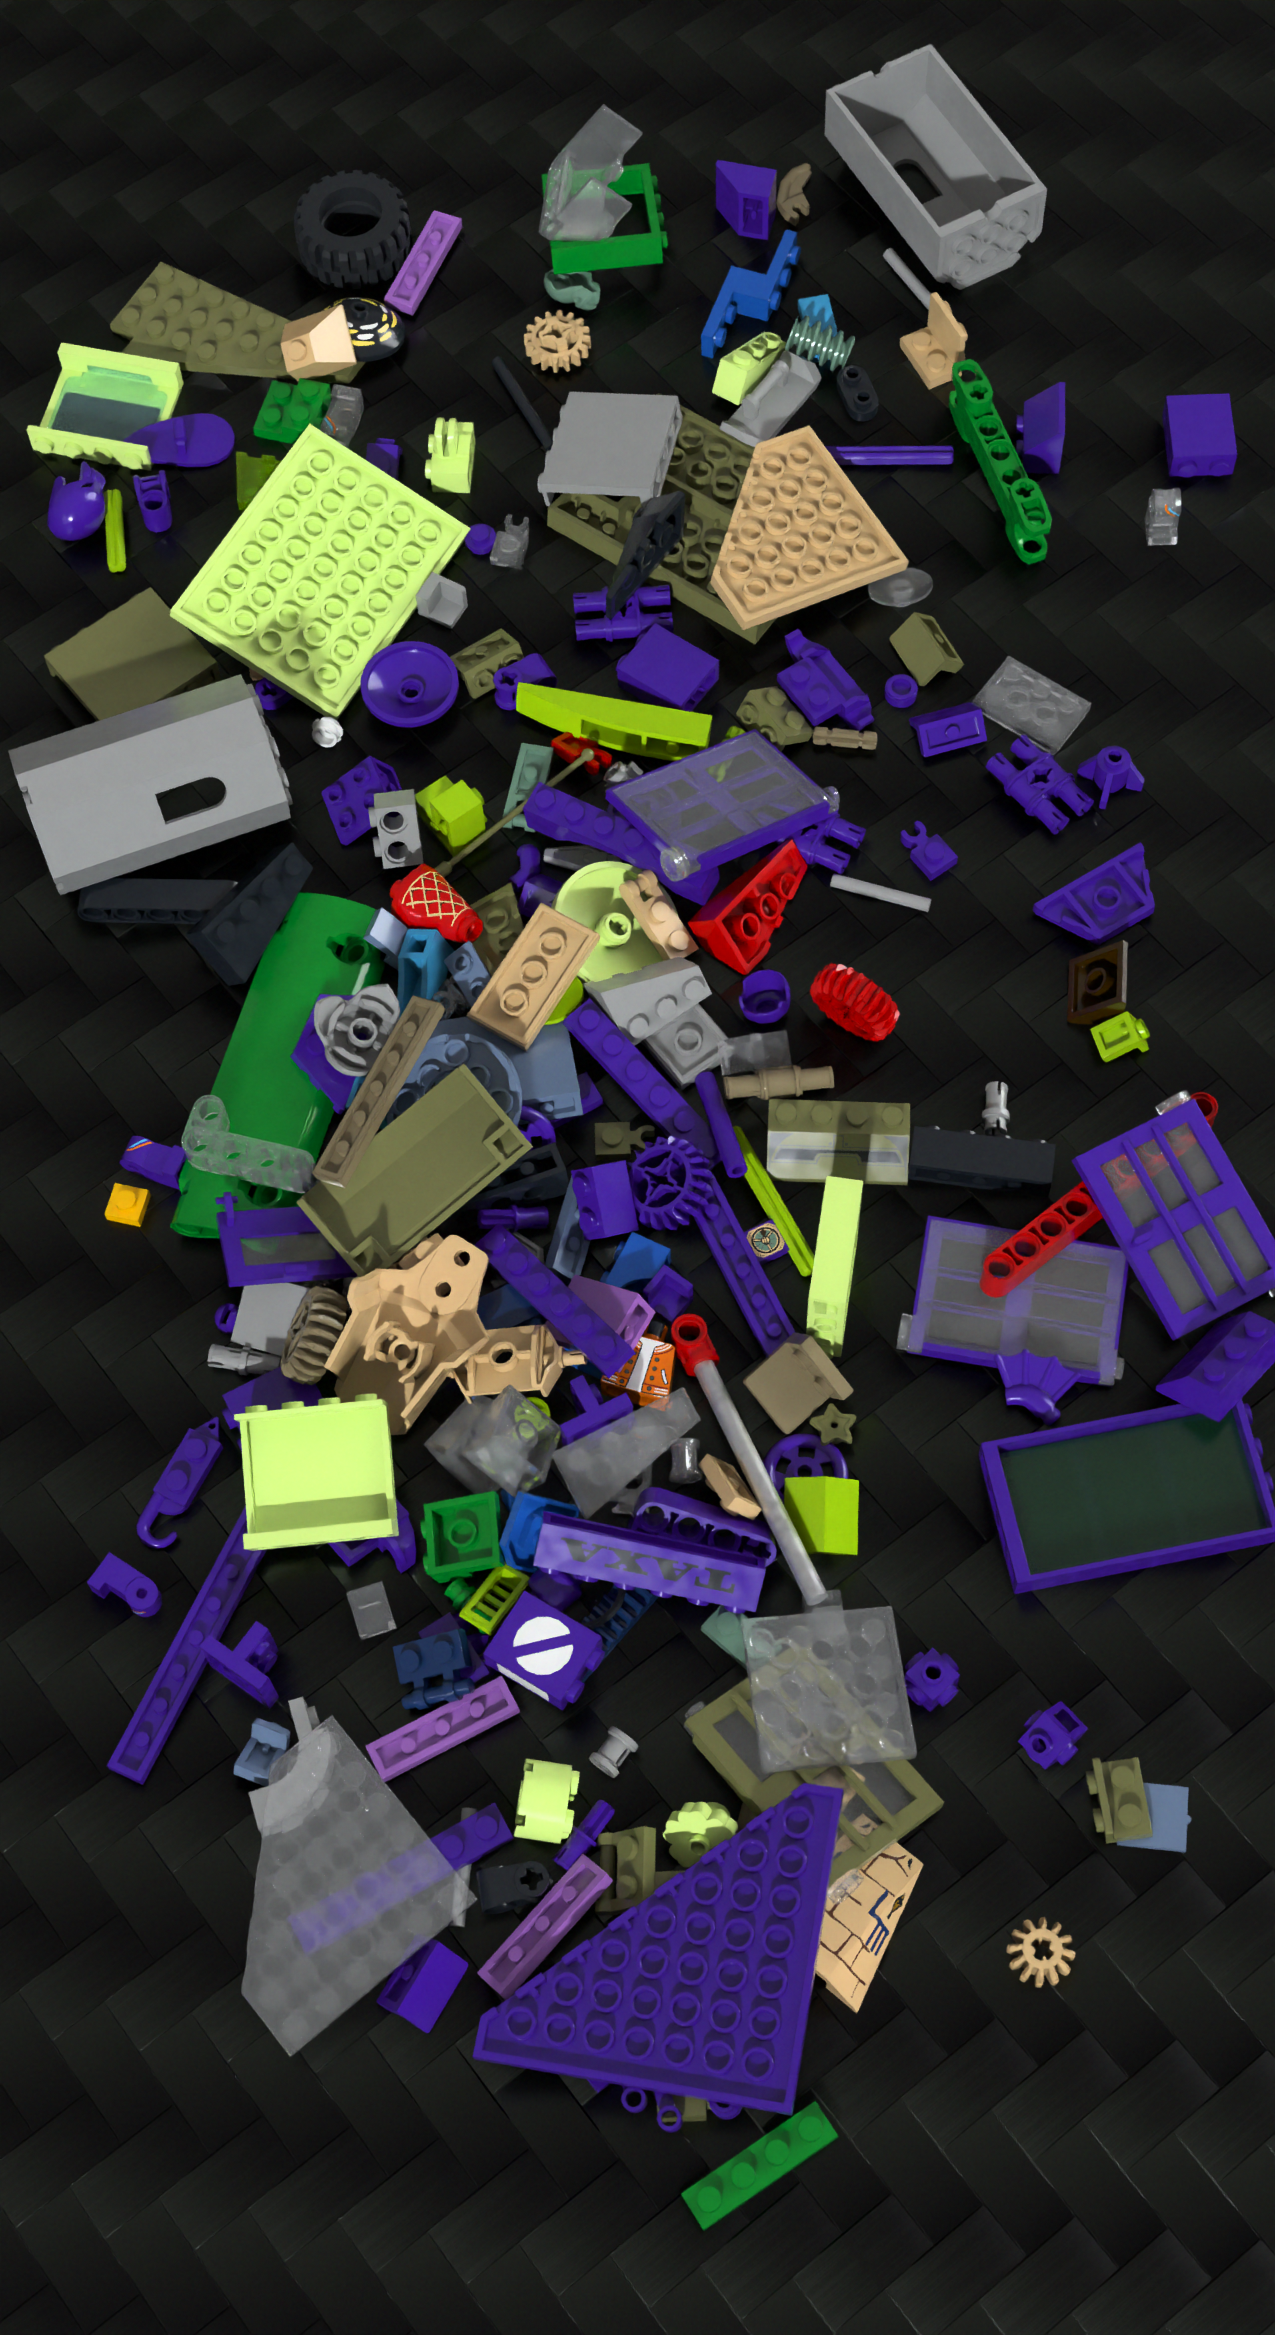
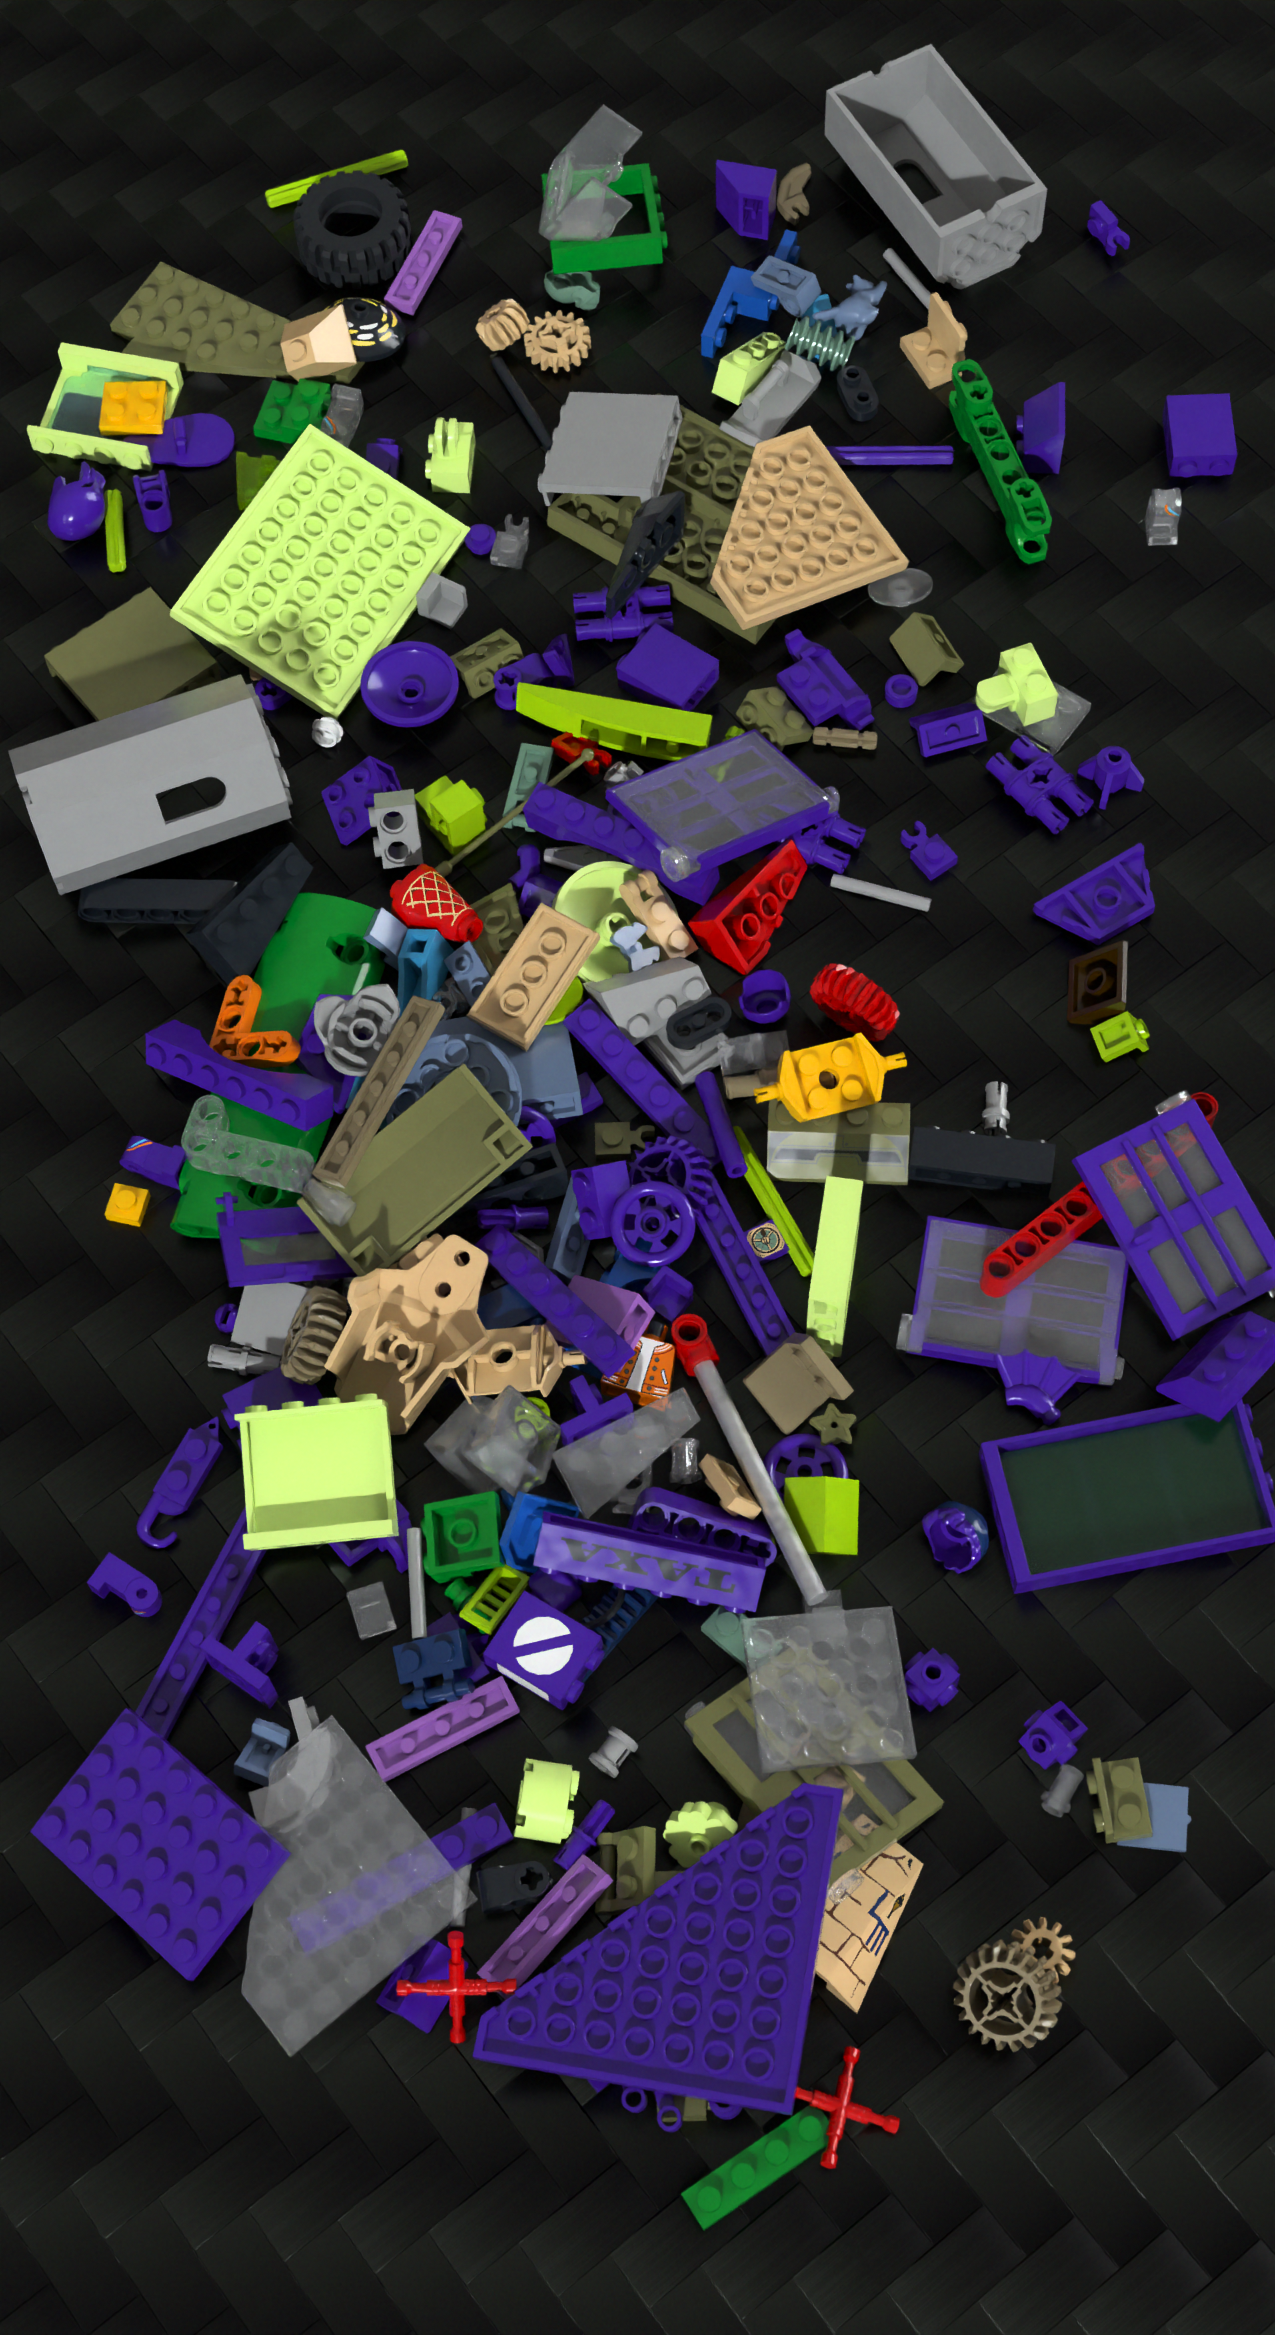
none -> dark purple plate [30,1708,291,1981]
none -> yellow plate [99,381,168,436]
none -> dark purple arch [146,1019,334,1132]
none -> orange beam [209,975,301,1068]
none -> lime axle [265,149,408,208]
none -> clear cone [301,1178,357,1227]
none -> red piece [397,1931,517,2044]
none -> light grey bar [406,1528,427,1641]
none -> tan gear [475,299,530,351]
none -> dark purple tile [543,634,575,689]
none -> piece [610,922,660,973]
none -> dark purple plate [610,1181,696,1267]
none -> black plate [666,997,731,1049]
none -> sand blue plate [750,255,821,317]
none -> yellow plate [753,1033,907,1123]
none -> red piece [795,2046,900,2169]
none -> sand blue animal [813,275,887,341]
none -> dark purple hair [922,1501,989,1574]
none -> dark tan gear [953,1940,1062,2052]
none -> yellowish green brick [975,642,1058,726]
none -> clear pin [1041,1764,1084,1817]
none -> dark purple plate [1088,200,1130,256]

